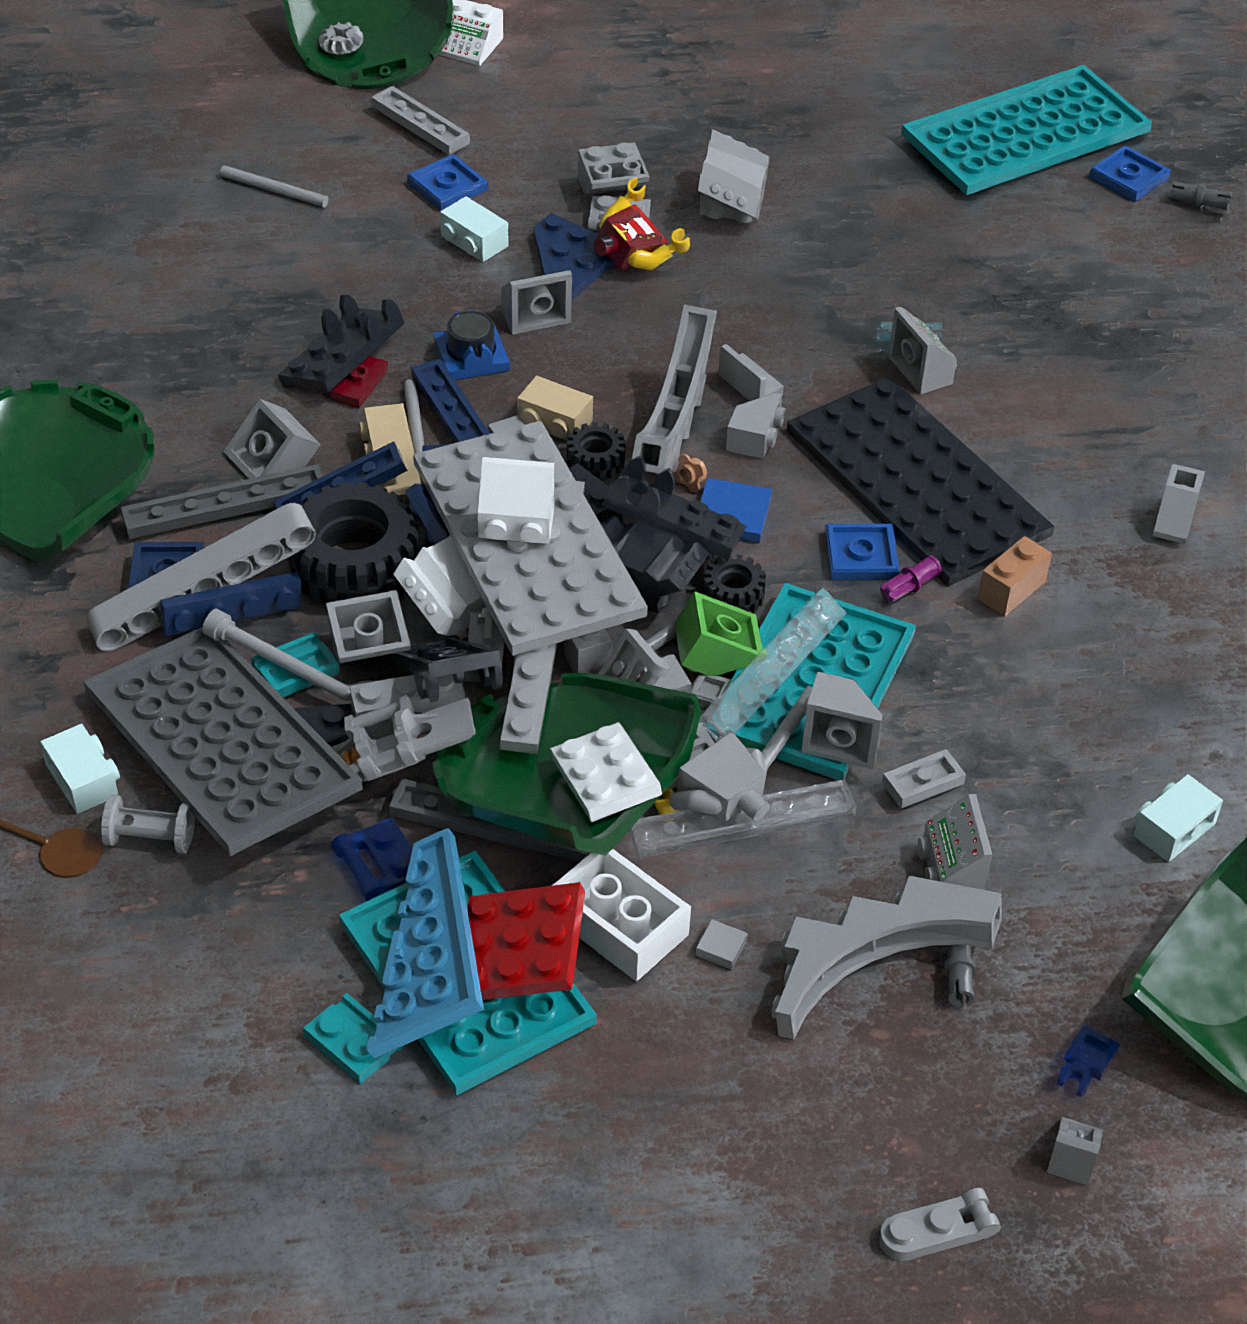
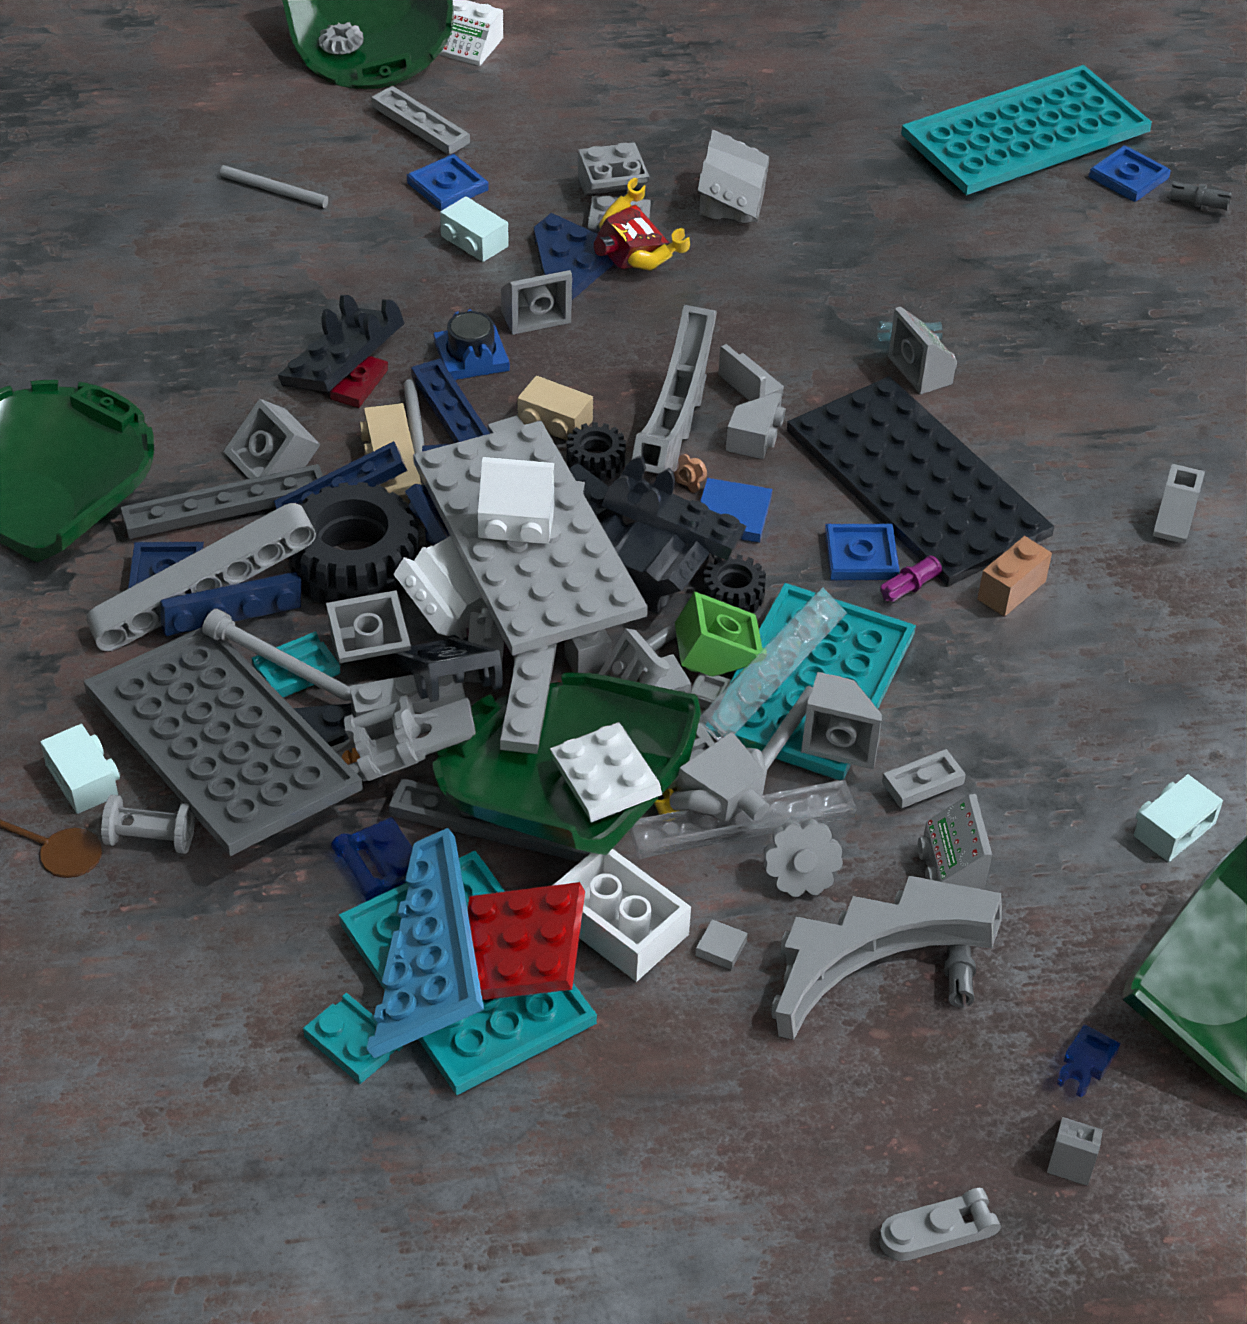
none -> light grey plant [763,818,843,897]

